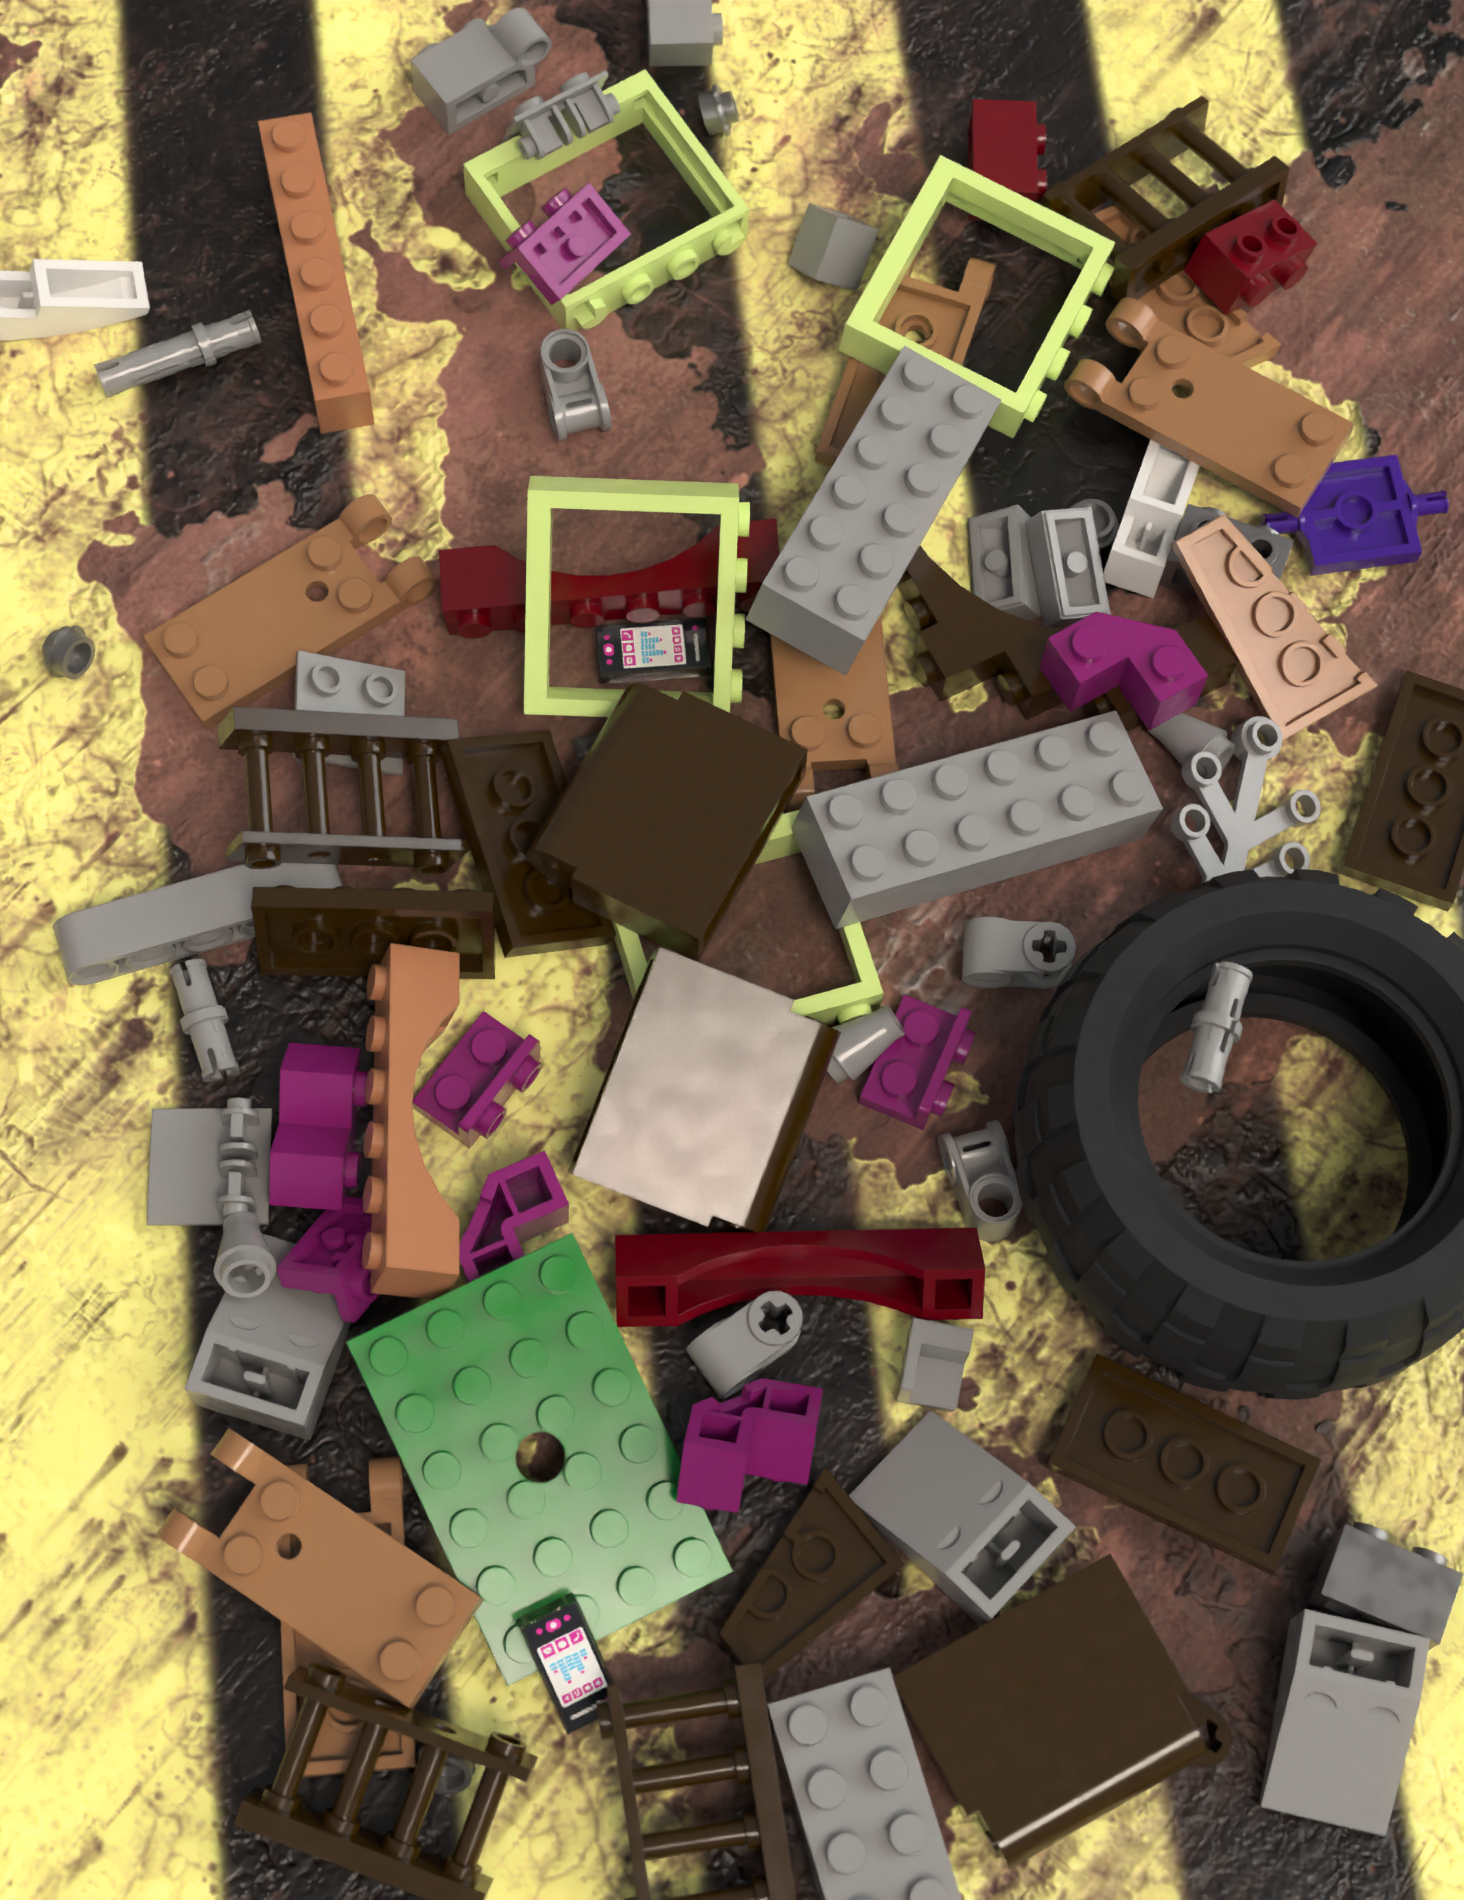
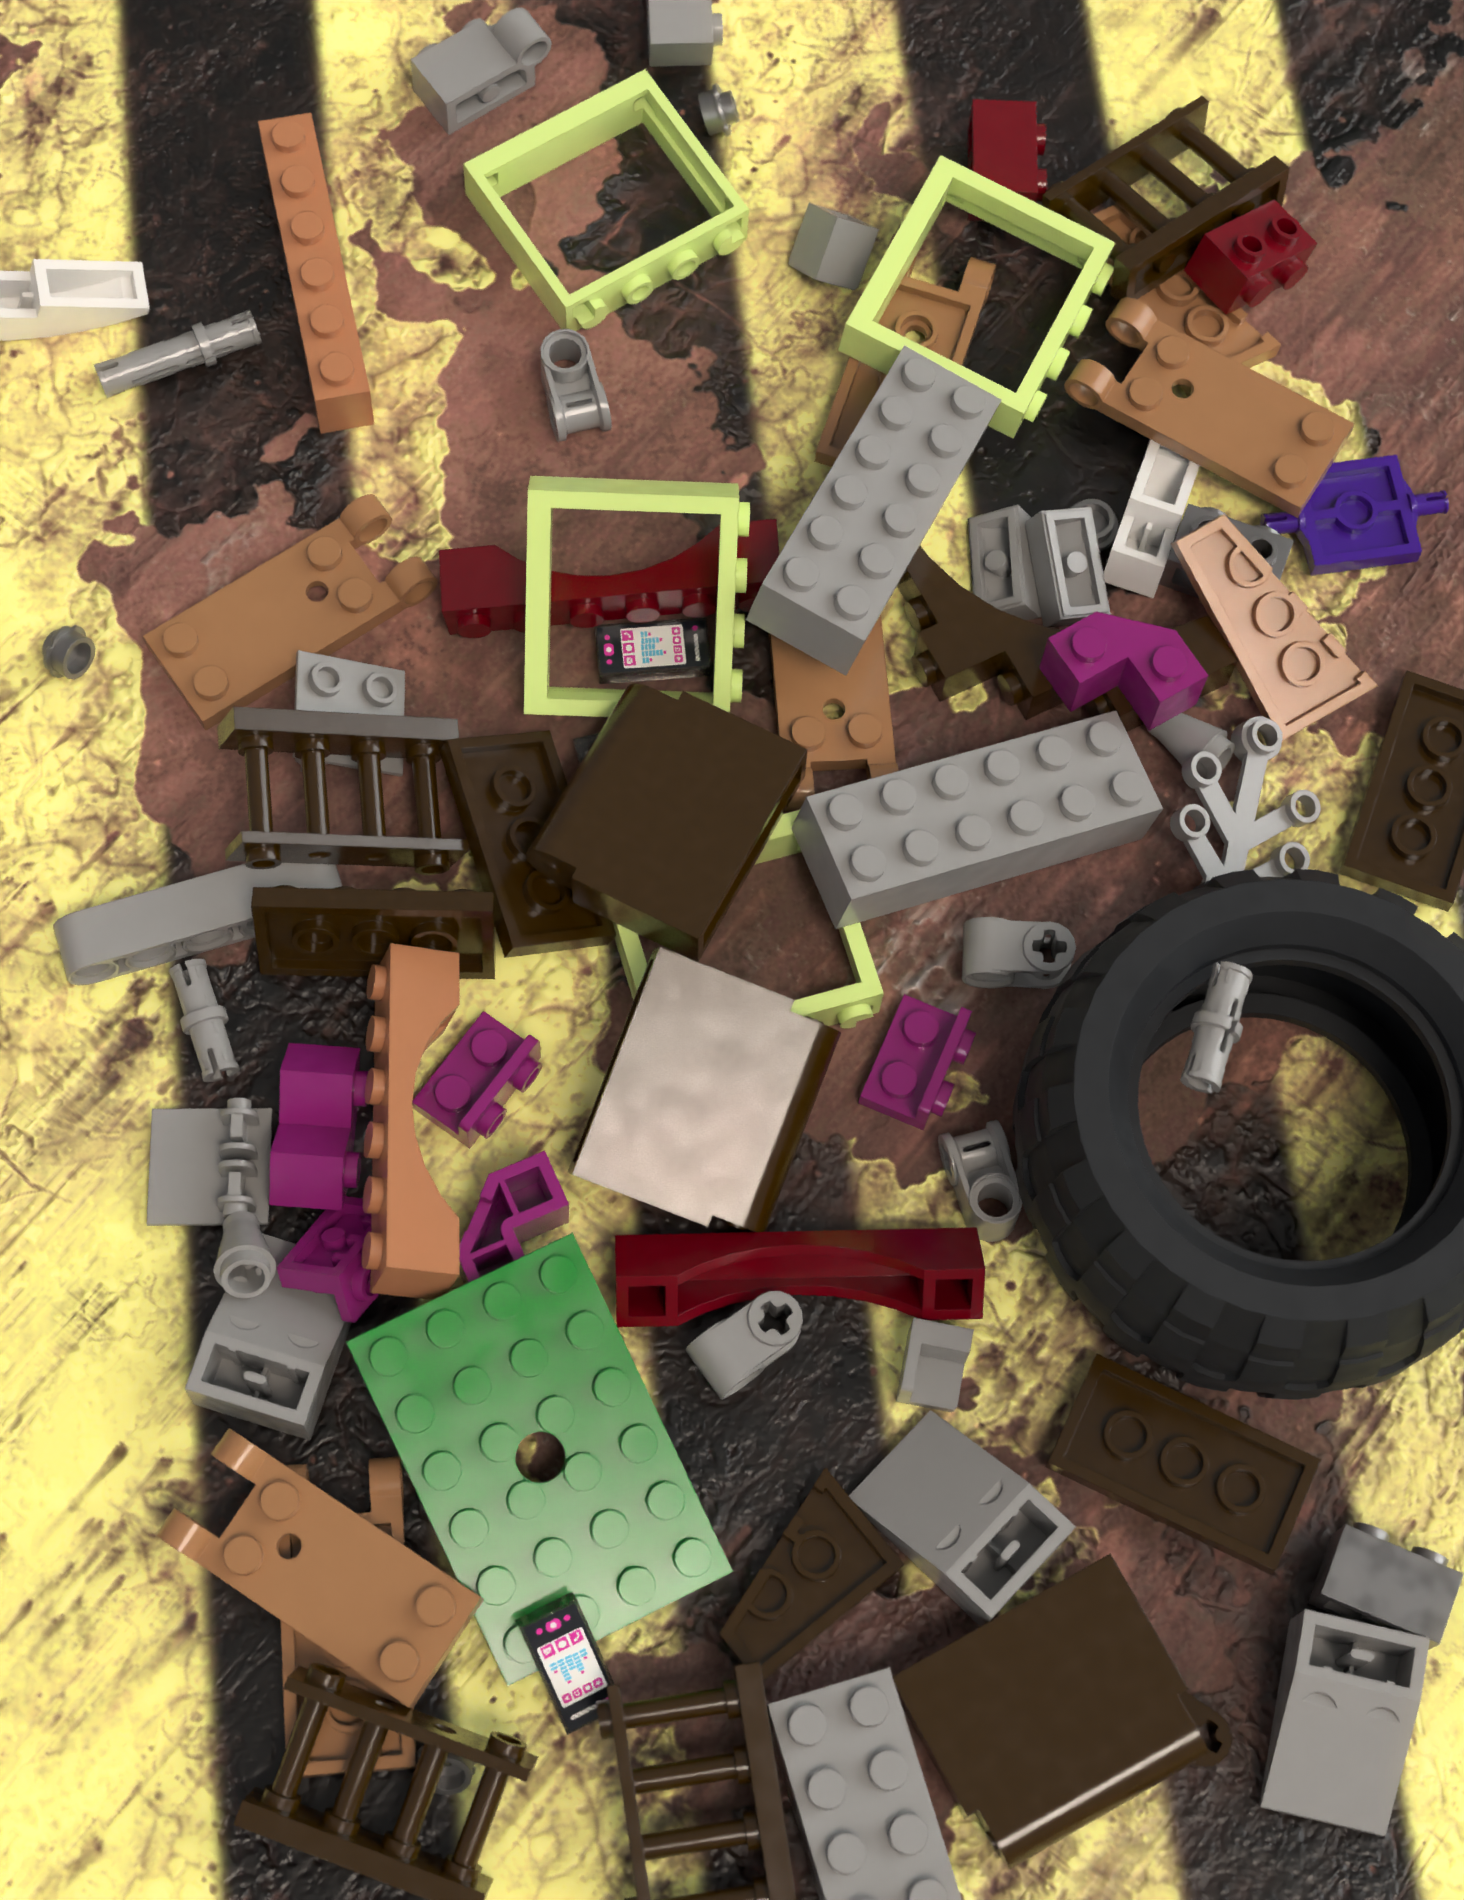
magenta bracket [498,183,631,305] -> none
light grey hinge [501,70,620,160] -> none
magenta brick [676,1378,823,1513] -> none
light grey cone [827,1005,905,1083] -> none

